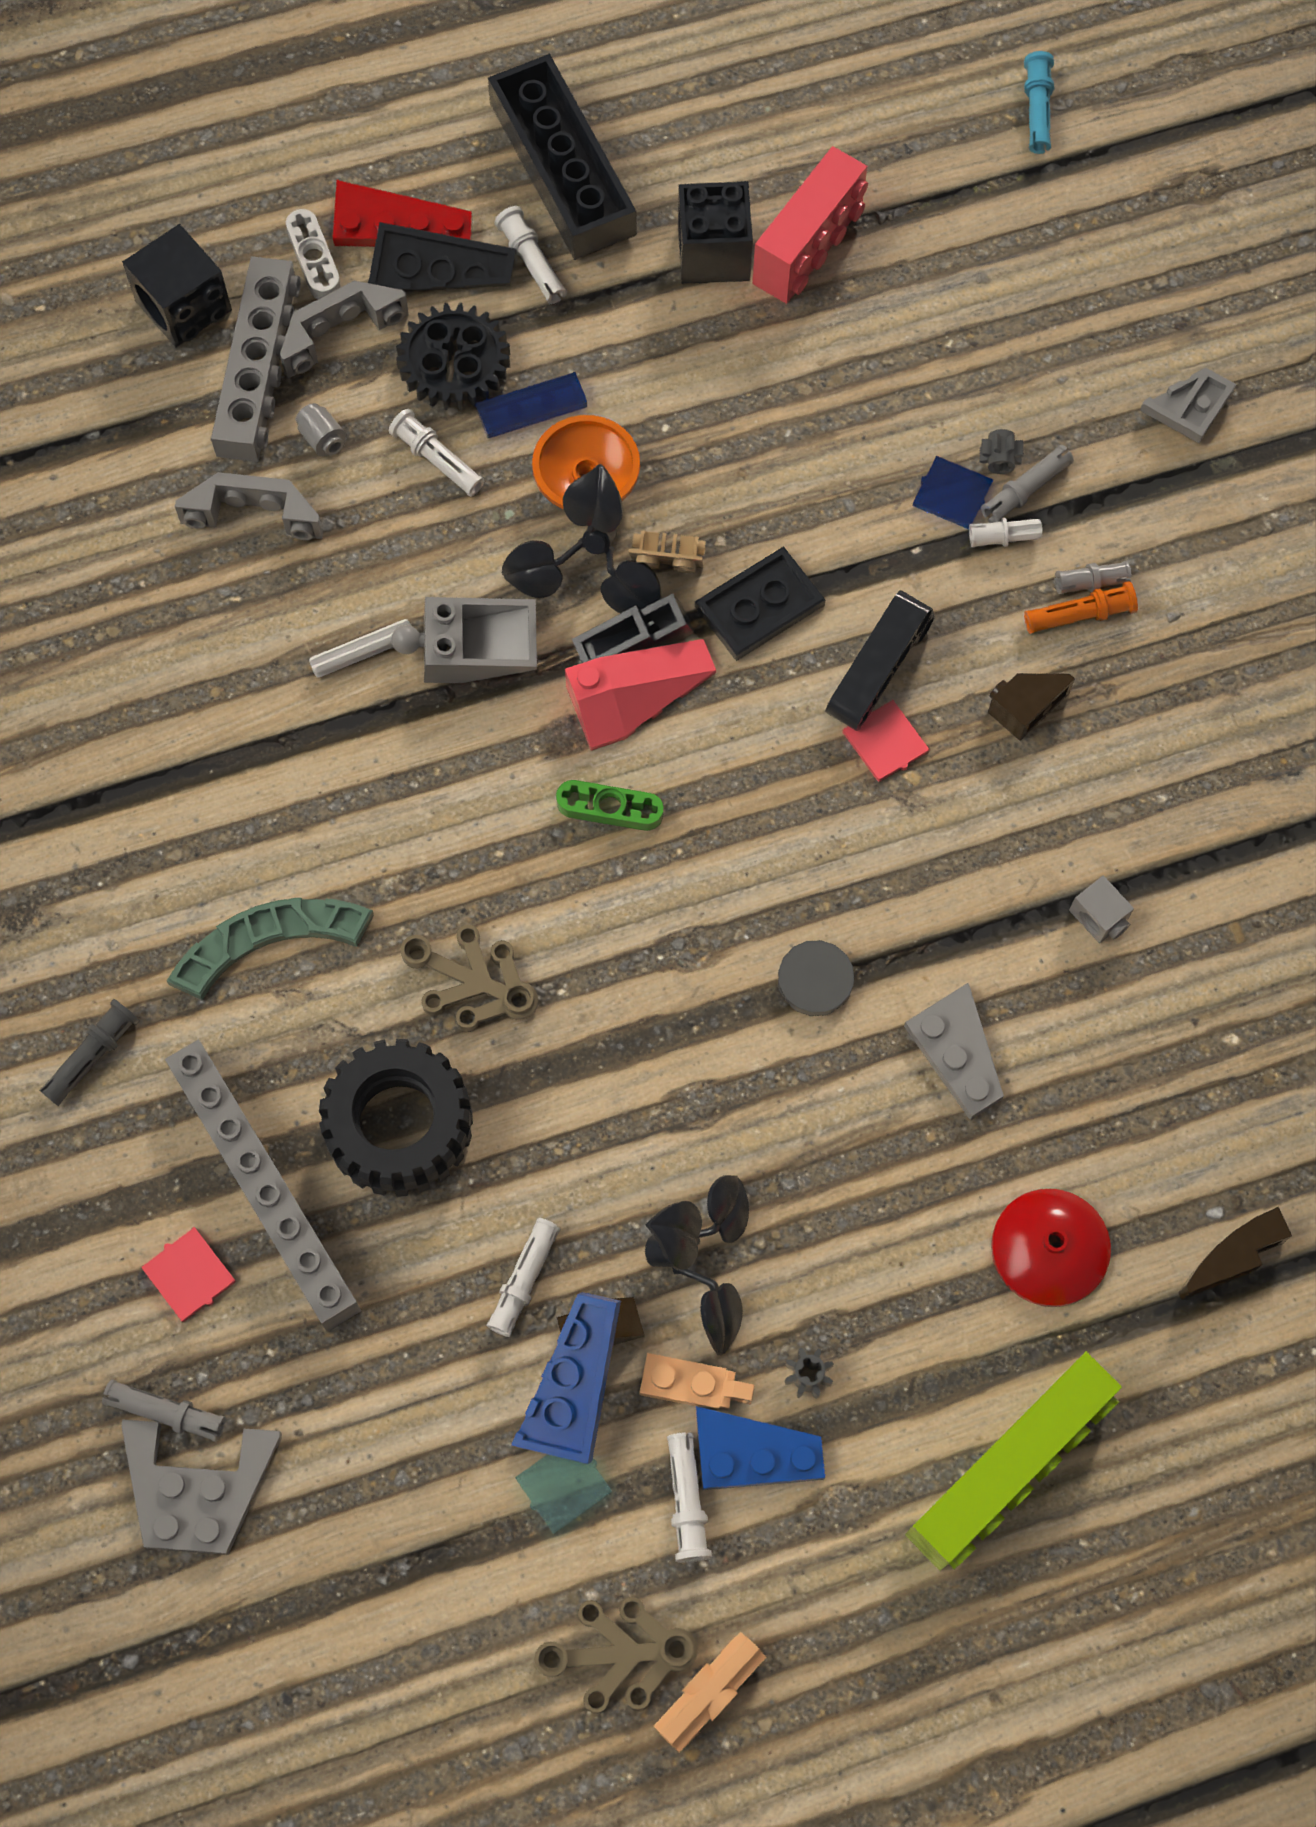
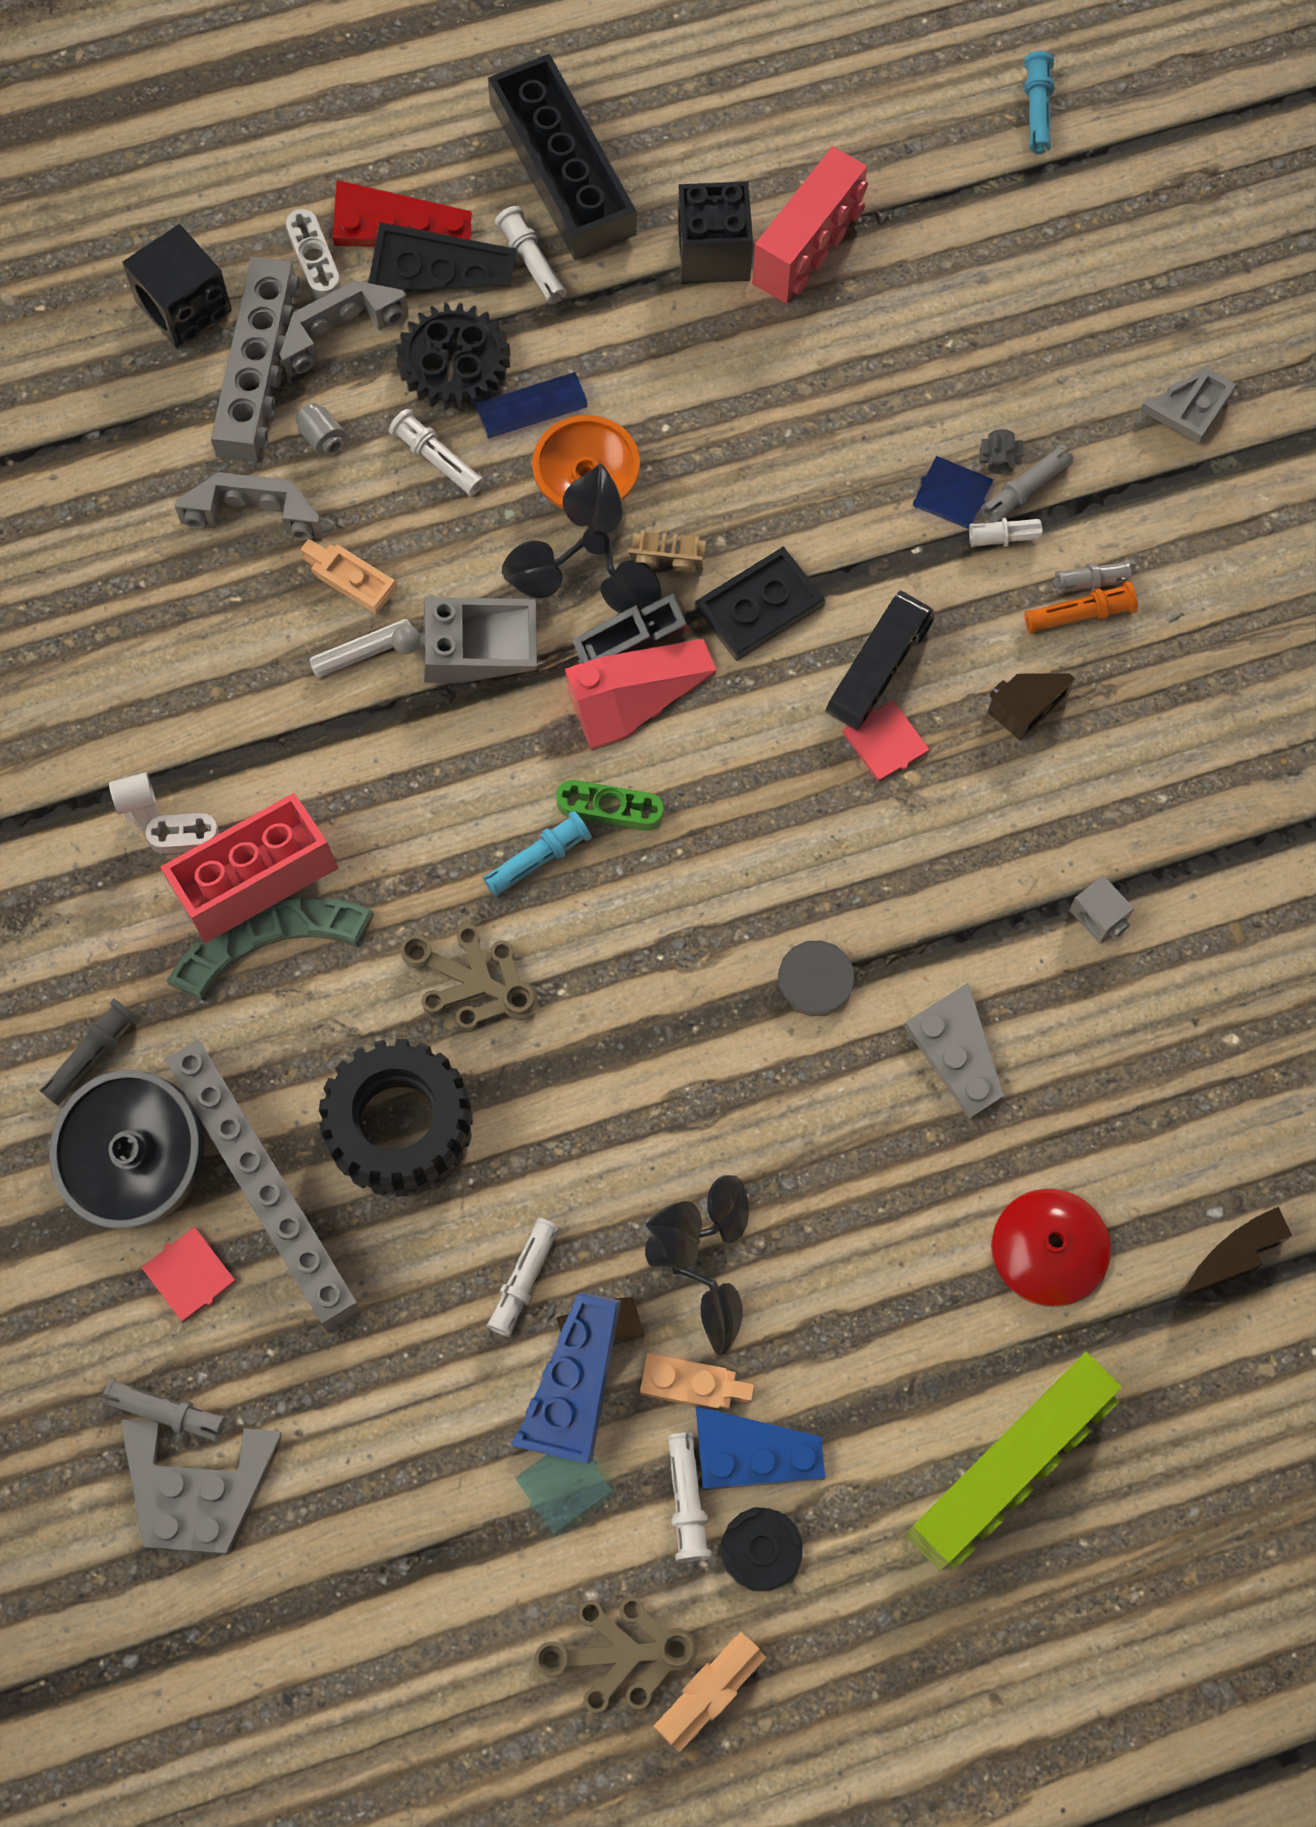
dark grey gear [785,1348,834,1399] -> none
none -> black dish [49,1070,204,1229]
none -> white piece [109,772,160,830]
none -> white beam [145,813,220,854]
none -> coral brick [160,793,339,943]
none -> light nougat hinge [300,539,397,615]
none -> medium azure pin [482,811,592,897]
none -> black tile [721,1507,803,1592]

